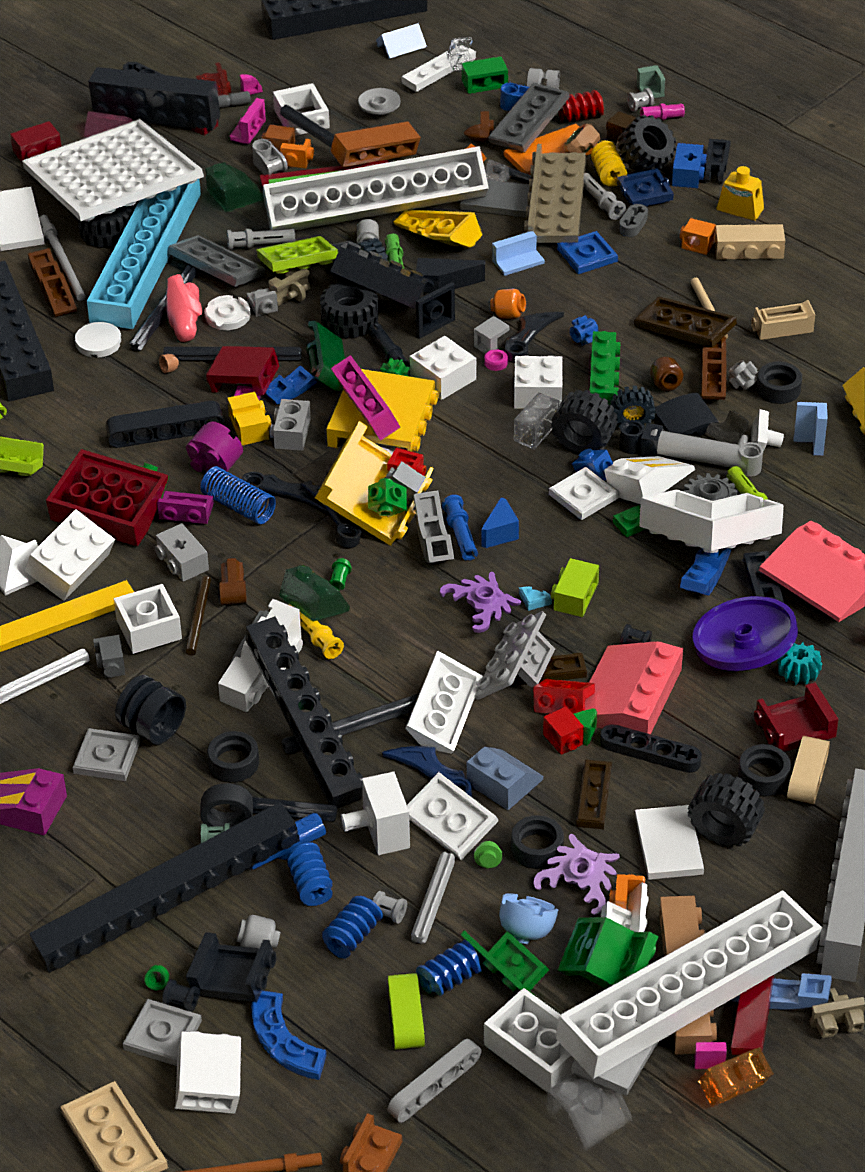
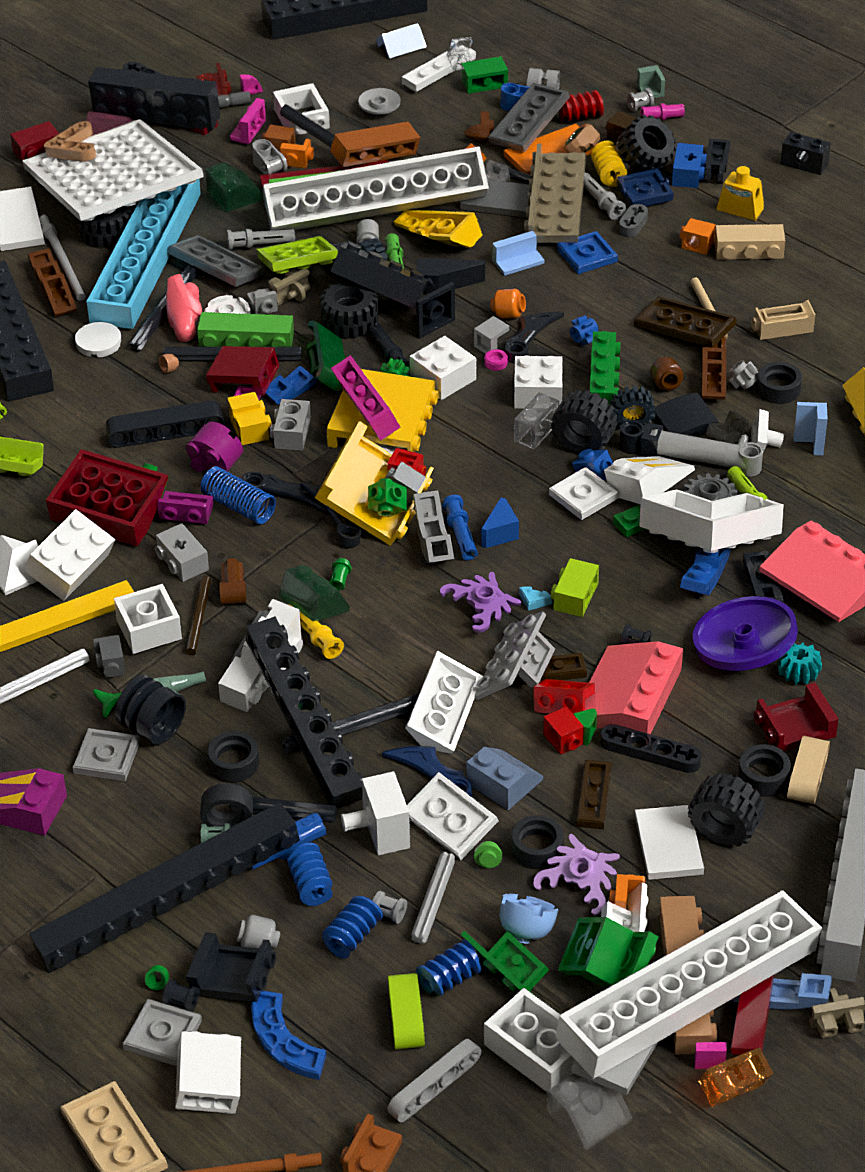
none -> medium nougat beam [44,121,97,161]
none -> piece [93,672,206,718]
none -> bright green brick [198,312,294,347]
none -> black brick [781,132,831,175]

